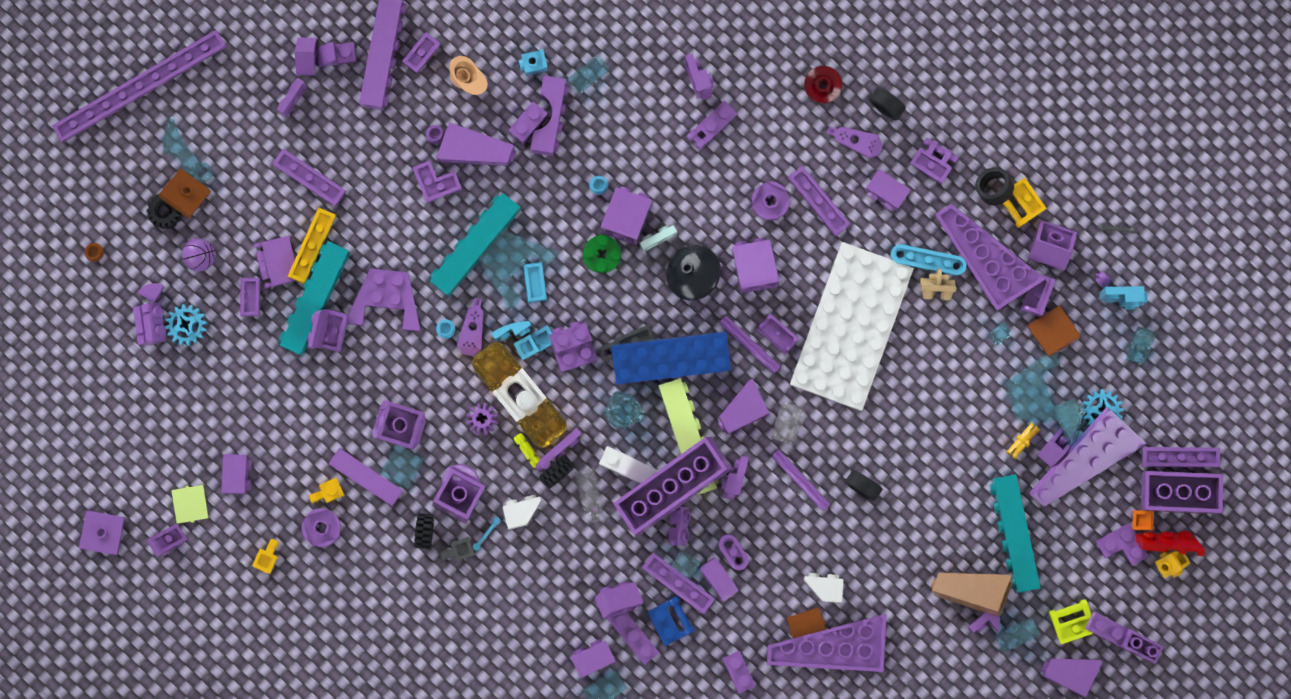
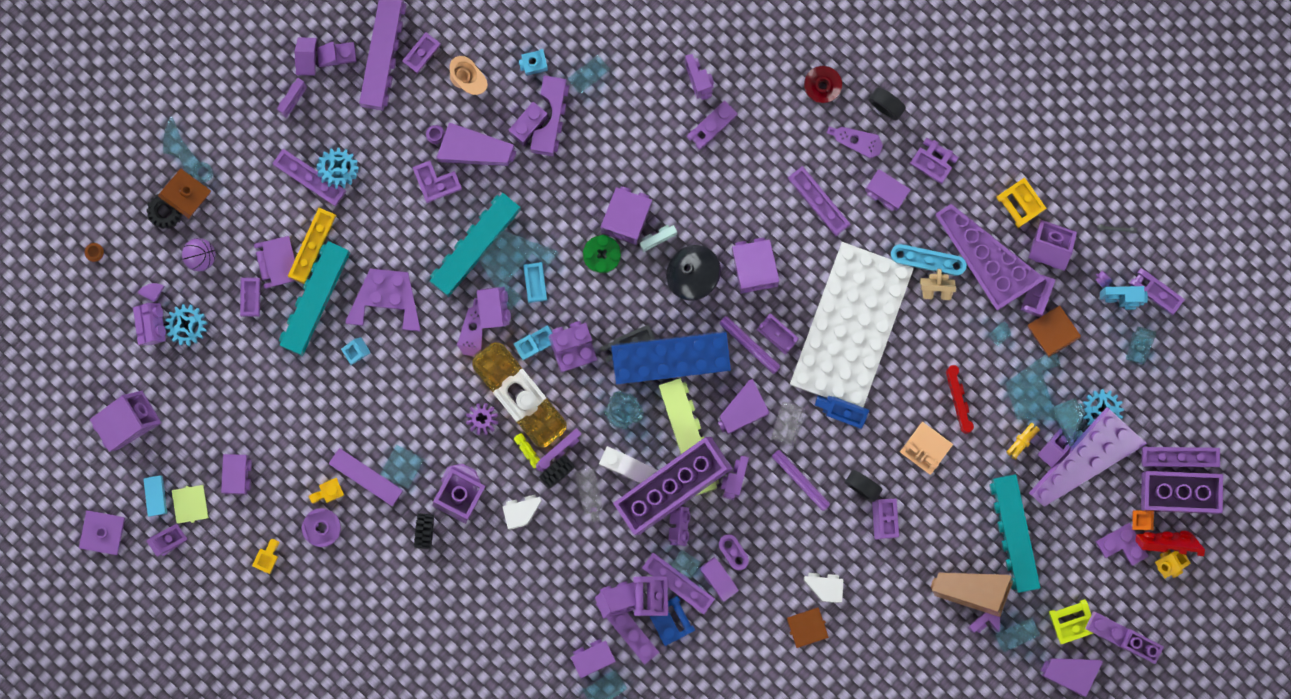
medium lavender plate [52,30,226,143] -> none
medium lavender bracket [307,309,349,352] -> none
medium lavender slope [372,401,426,450] -> none
medium azure plate [436,319,456,339] -> none
dark grey plate [439,537,475,562] -> none
medium azure hinge [472,517,500,551] -> none
medium azure slope [491,321,532,342] -> none
medium azure plate [589,176,609,195] -> none
medium lavender brick [722,651,756,694] -> none
medium lavender plate [752,182,790,221] -> none
medium lavender wing [767,614,887,672] -> none
black tyre [975,167,1014,206] -> none
none -> medium lavender slope [90,391,162,452]
none -> medium azure slope [144,475,167,517]
none -> medium azure gear [317,148,359,189]
none -> medium azure slope [341,337,371,365]
none -> medium lavender brick [477,286,511,329]
none -> medium lavender plate [633,577,668,616]
none -> blue hinge [815,395,869,429]
none -> medium lavender hinge [872,499,899,540]
none -> light nougat hinge [900,421,953,475]
none -> red plate [946,365,974,434]
none -> medium lavender plate [1129,268,1185,315]

